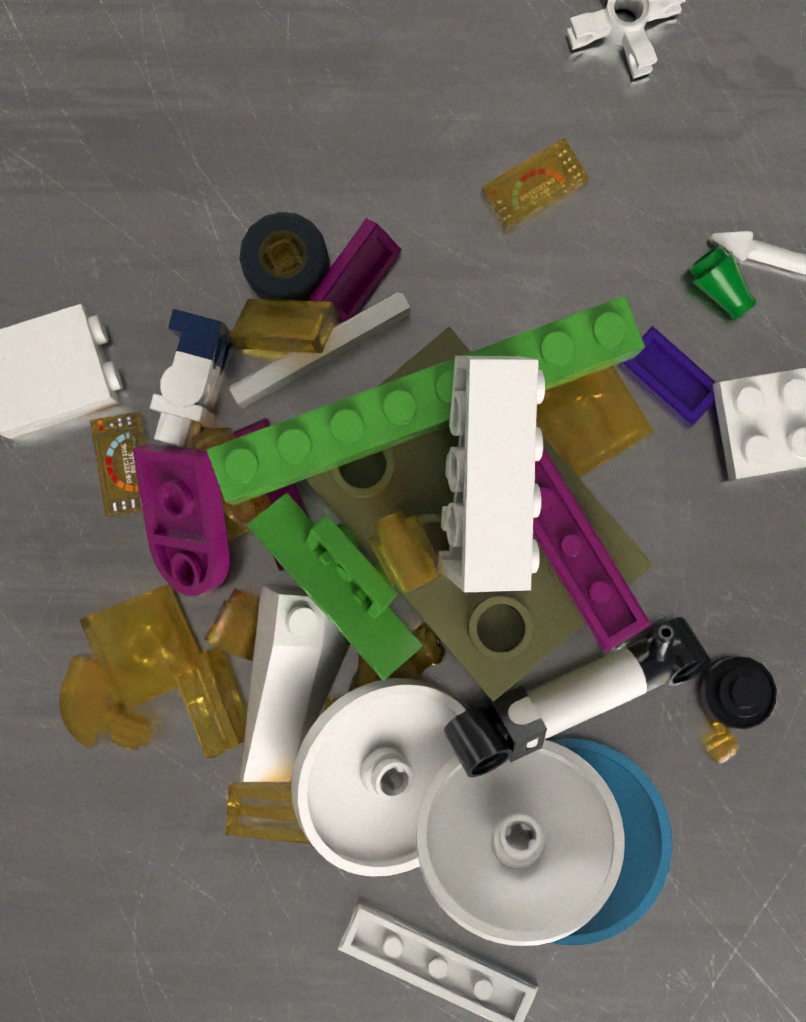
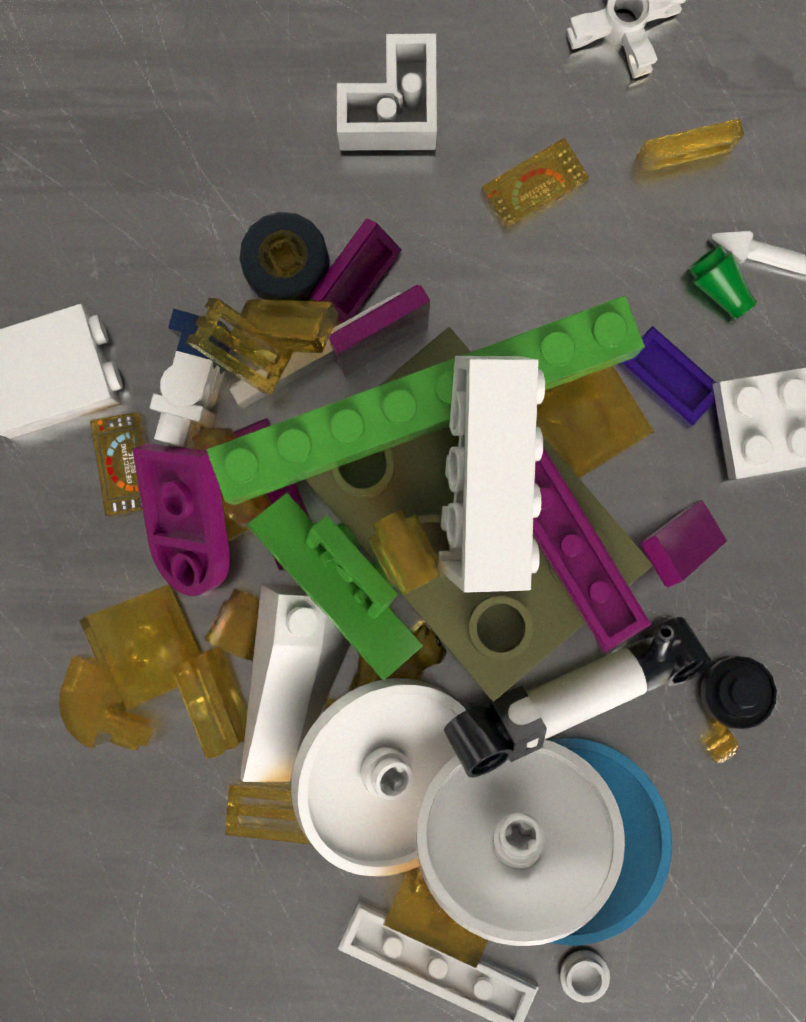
none -> clear yellow tile [186,298,294,395]
none -> magenta tile [329,285,430,377]
none -> white brick [337,34,437,151]
none -> clear yellow brick [383,867,489,968]
none -> white plate [560,950,610,1003]
none -> clear yellow tile [636,118,744,172]
none -> magenta tile [641,500,727,588]

